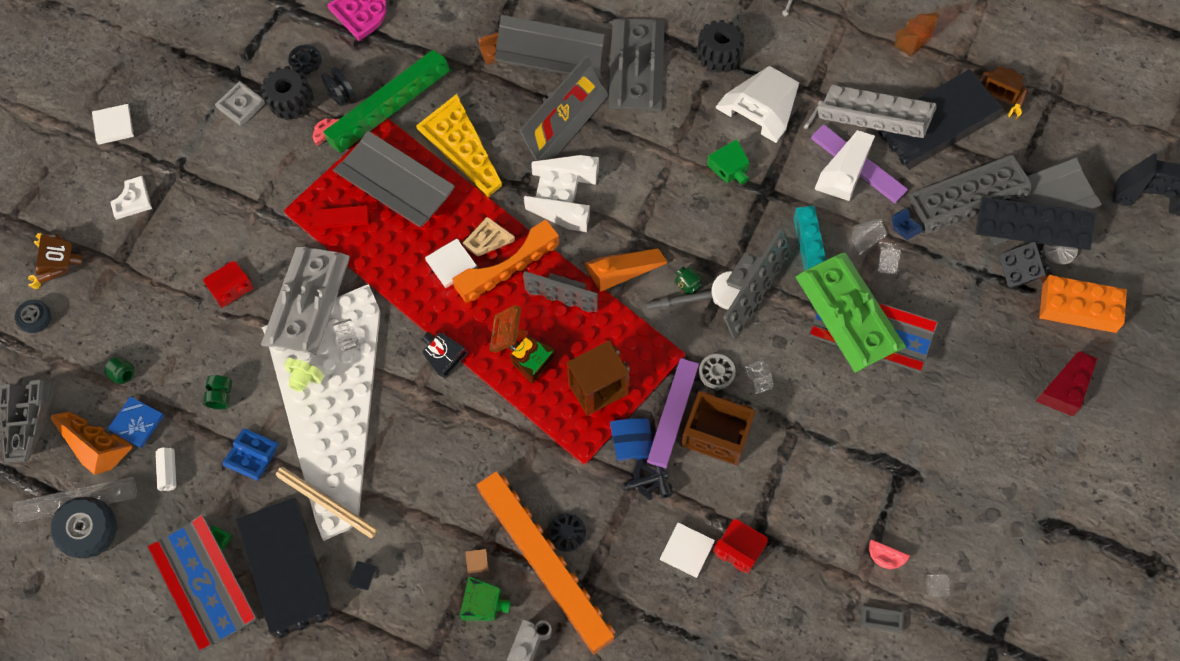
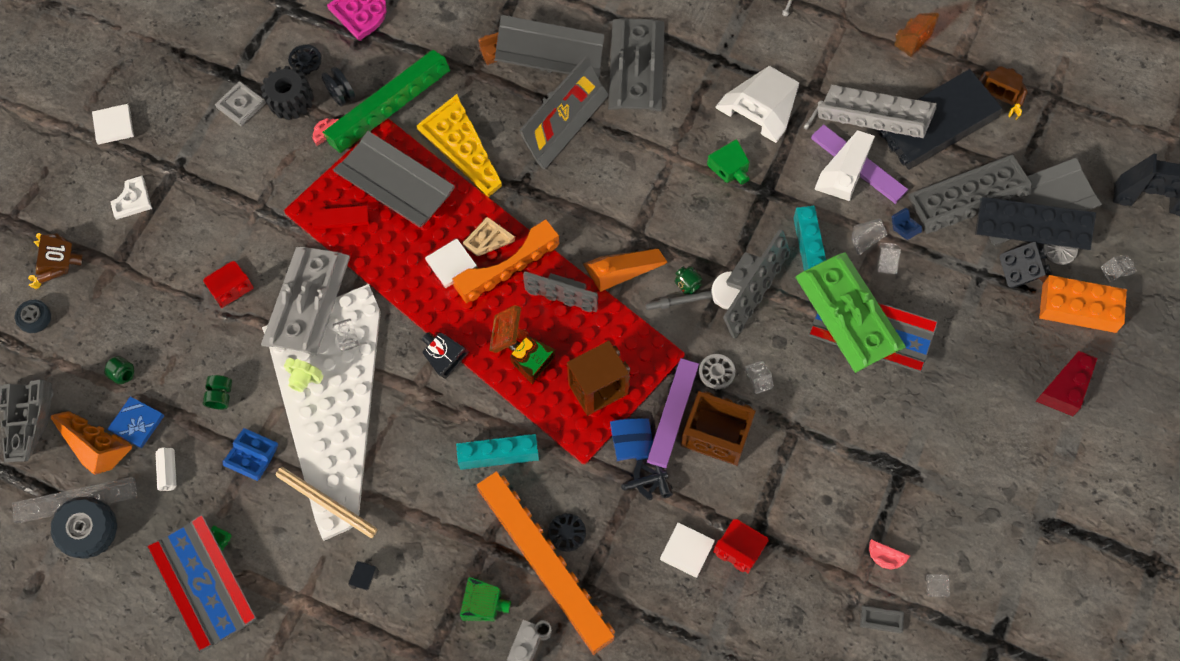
black brick [236,497,334,638] -> none
medium nougat tile [466,549,489,573] -> none
white wedge [524,155,599,232] -> none
black wheel [696,20,745,73] -> none
none -> teal brick [456,434,539,470]
none -> clear bracket [1101,255,1137,282]

